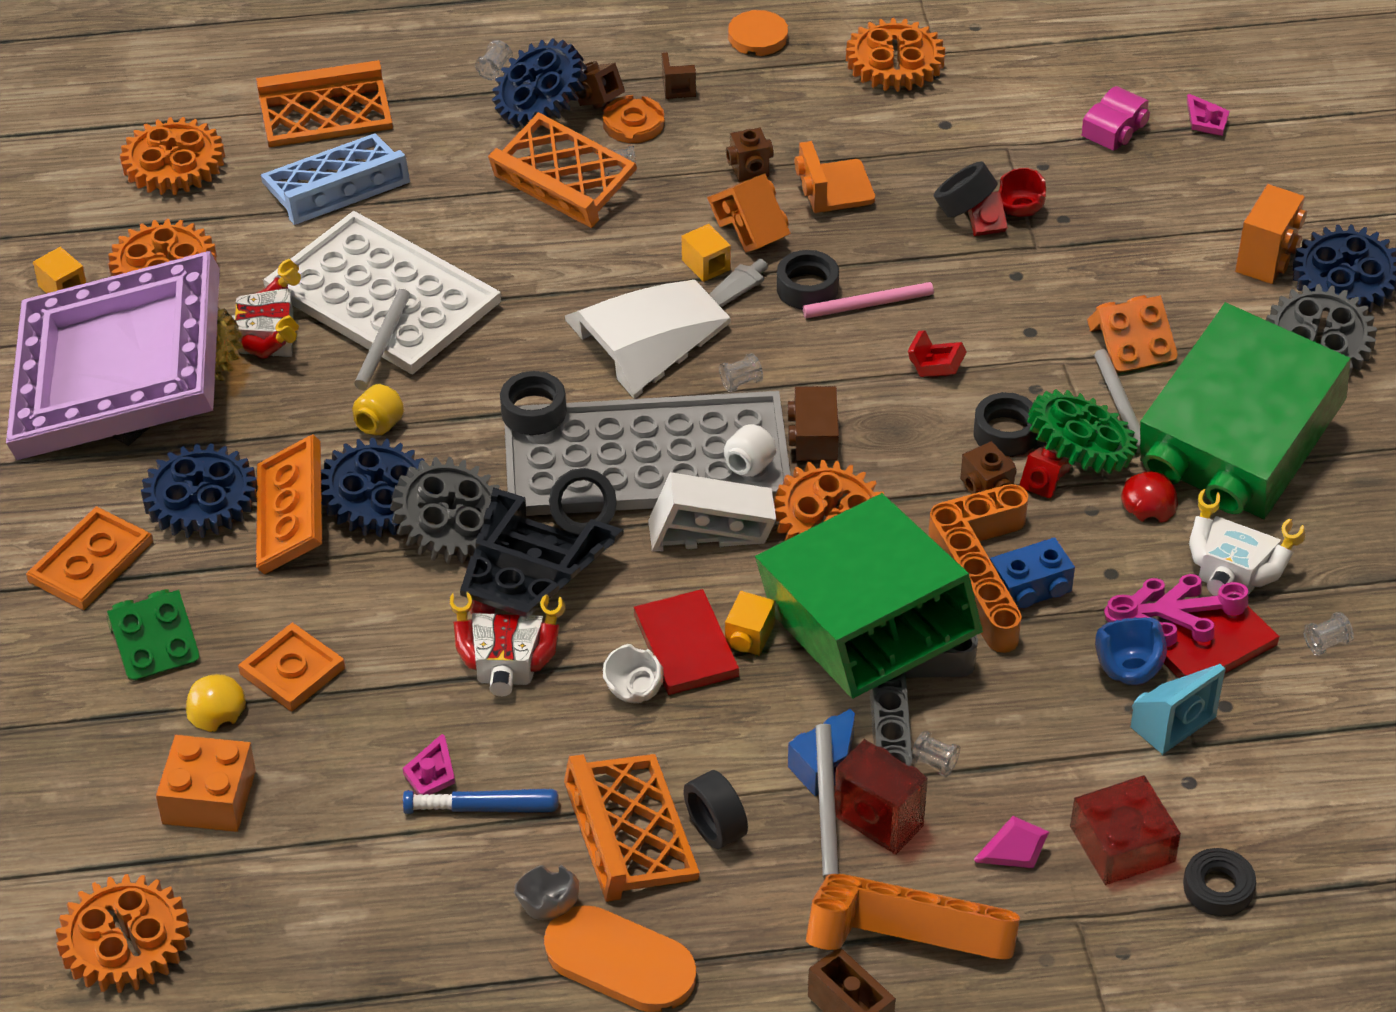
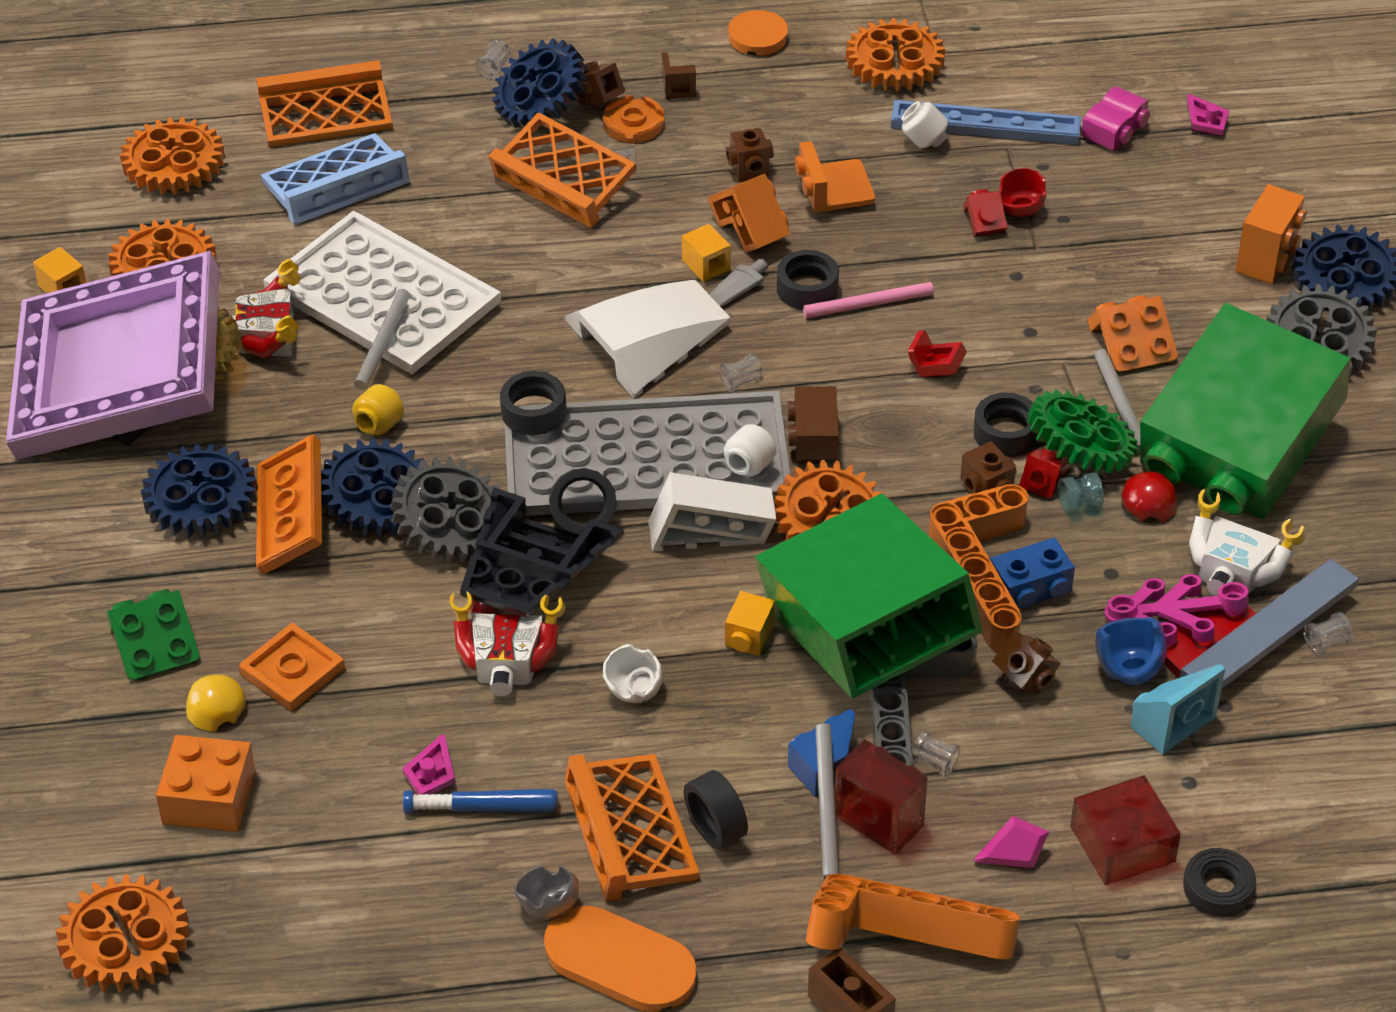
orange tile [26,506,153,610] -> none
red tile [634,589,739,695] -> none
black tyre [933,161,998,218] -> none
none -> medium blue tile [891,100,1081,145]
none -> white head [901,101,948,149]
none -> reddish brown brick [992,632,1061,693]
none -> clear light blue wheel [1058,472,1104,513]
none -> sand blue tile [1180,559,1359,688]

